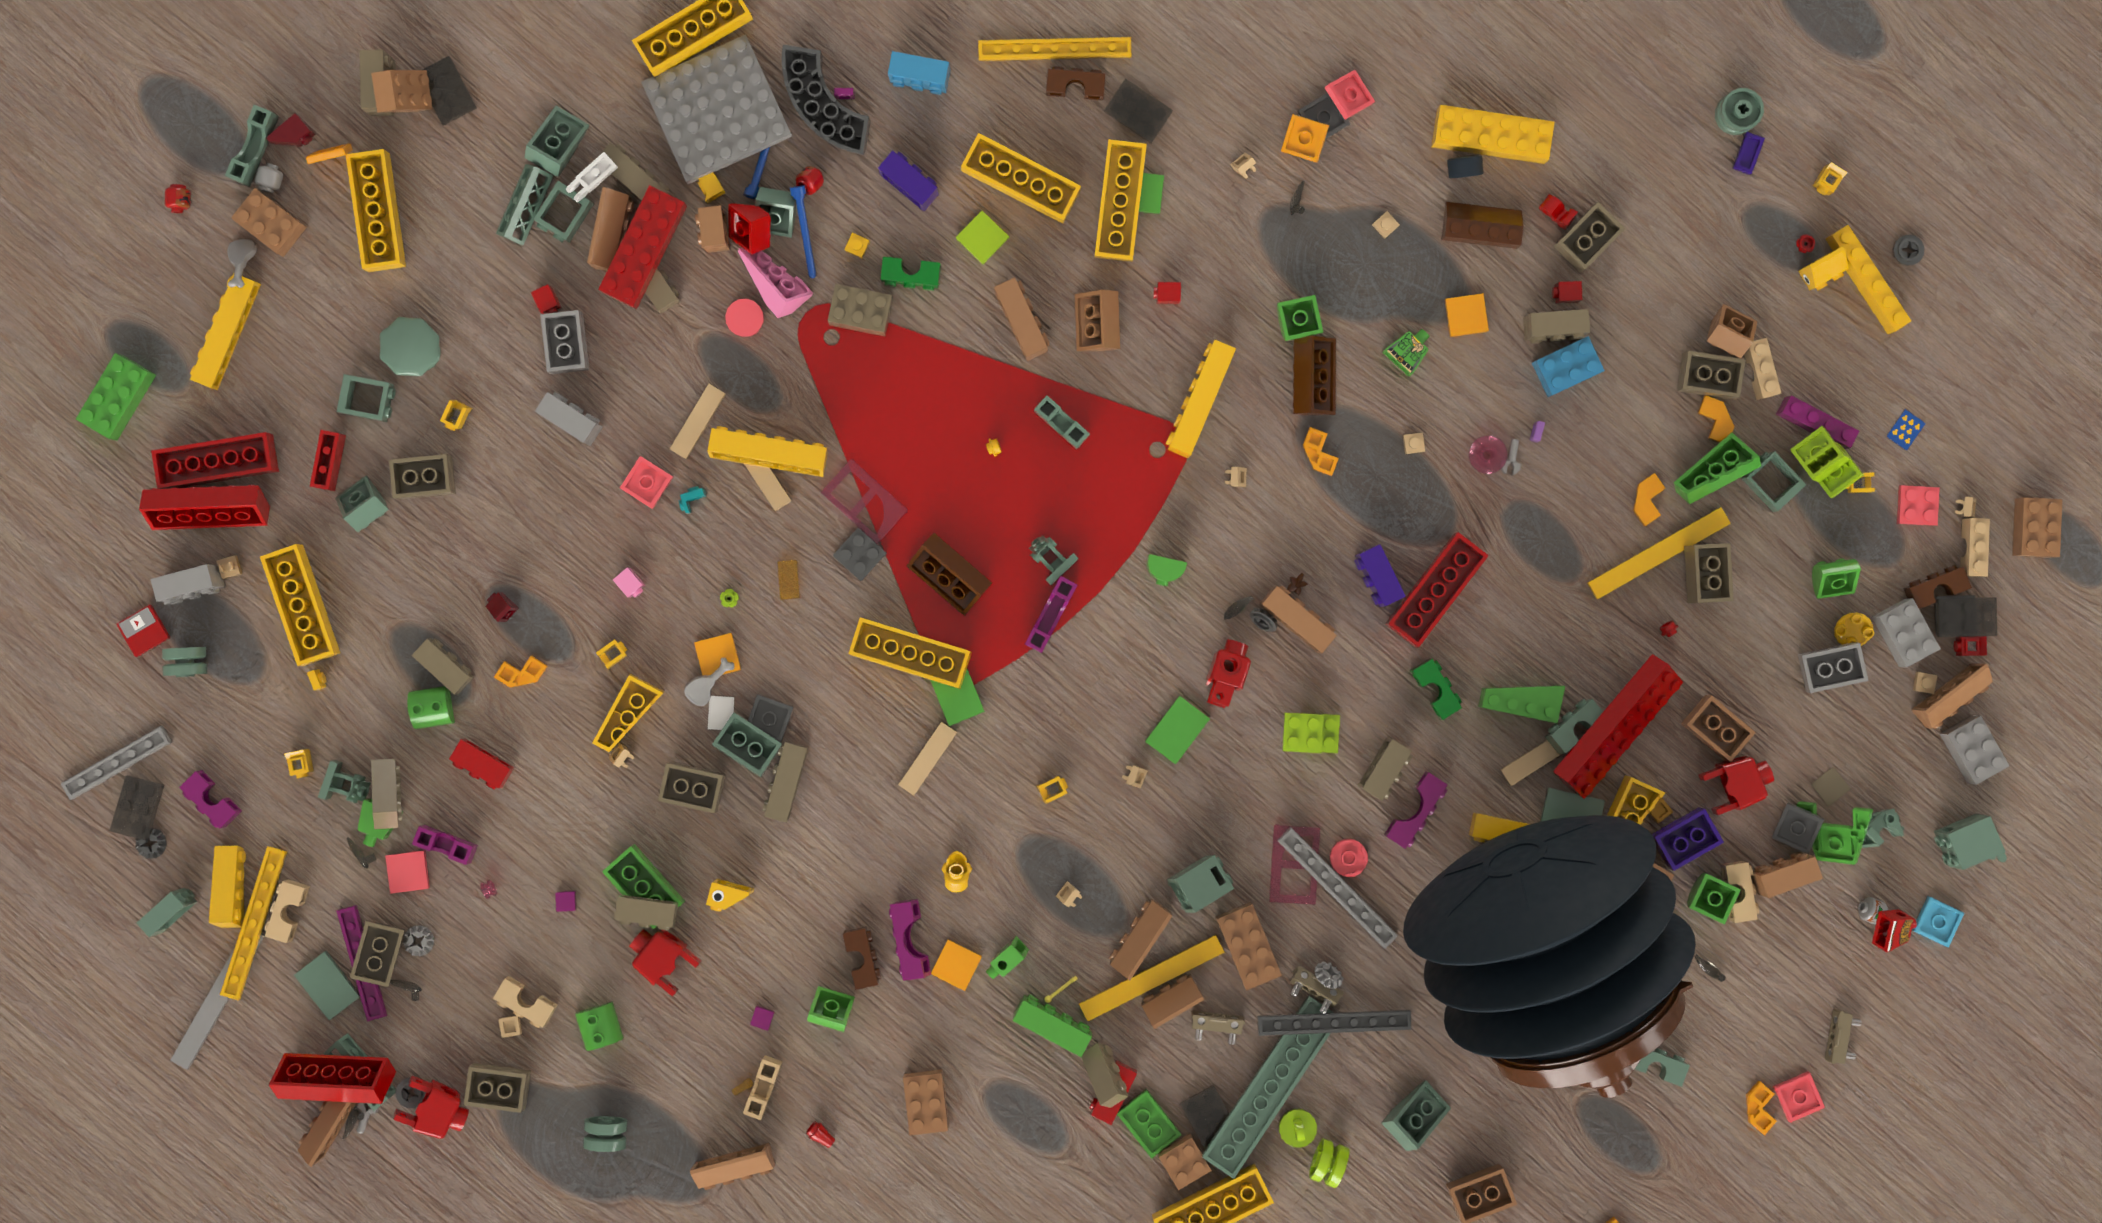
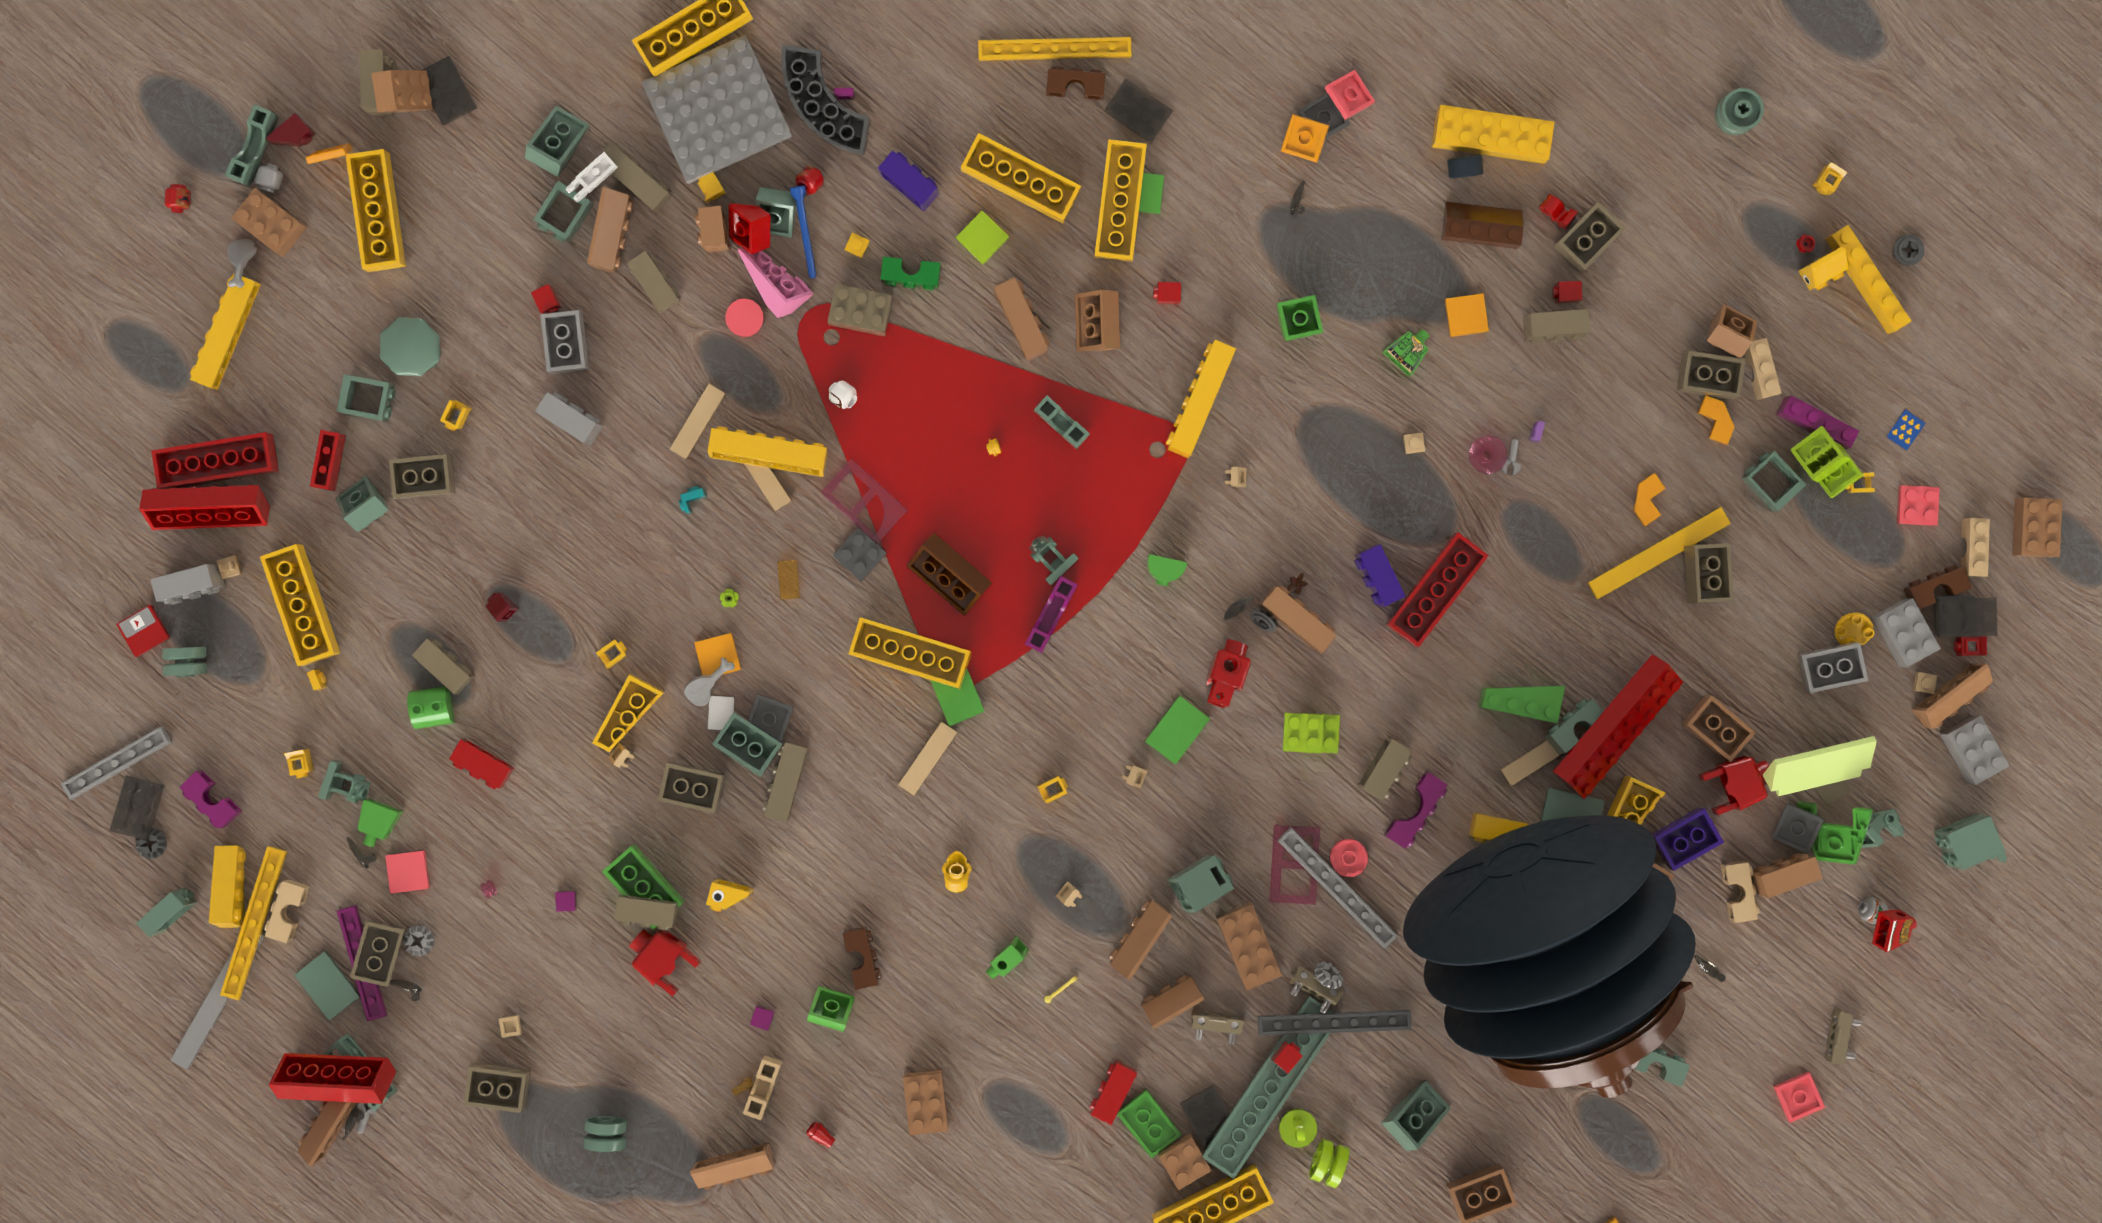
bright green brick [76,353,156,441] -> none
dark tan brick [371,759,402,829] -> none
red piece [393,1076,469,1139] -> none
dark grey gear [396,1077,426,1108] -> none
magenta arch [412,825,478,865] -> none
tan arch [493,976,558,1028] -> none
light orange tile [494,655,548,688] -> none
sand green fence [496,164,553,246] -> none
bright green brick [575,1001,624,1051] -> none
red brick [598,185,687,309] -> none
bright pink brick [613,567,645,598] -> none
coral plate [620,456,673,509] -> none
blue piece [743,147,770,200] -> none
dark azure brick [888,51,951,95] -> none
magenta arch [889,899,931,981] -> none
light orange tile [931,939,982,991] -> none
bright green brick [1013,994,1092,1057] -> none
yellow tile [1079,934,1224,1021] -> none
dark tan brick [1081,1043,1128,1108] -> none
tan tile [1230,153,1256,179] -> none
reddish brown slope [1293,335,1336,415] -> none
light orange tile [1303,427,1339,476] -> none
tan plate [1372,211,1400,239] -> none
green arch [1410,659,1462,720] -> none
dark azure brick [1532,336,1605,397] -> none
pearl gold tile [1649,798,1673,824] -> none
red plate [1660,620,1678,637] -> none
bright green wedge [1674,433,1761,504] -> none
bright green brick [1687,873,1741,925] -> none
dark purple tile [1732,132,1765,175] -> none
light orange tile [1746,1080,1777,1136] -> none
bright green brick [1812,558,1861,599] -> none
medium azure tile [1912,896,1965,948] -> none
tan tile [1955,497,1977,518] -> none
none -> white head [829,380,857,409]
none -> red brick [1271,1041,1303,1074]
none -> yellowish green slope [1763,736,1877,796]

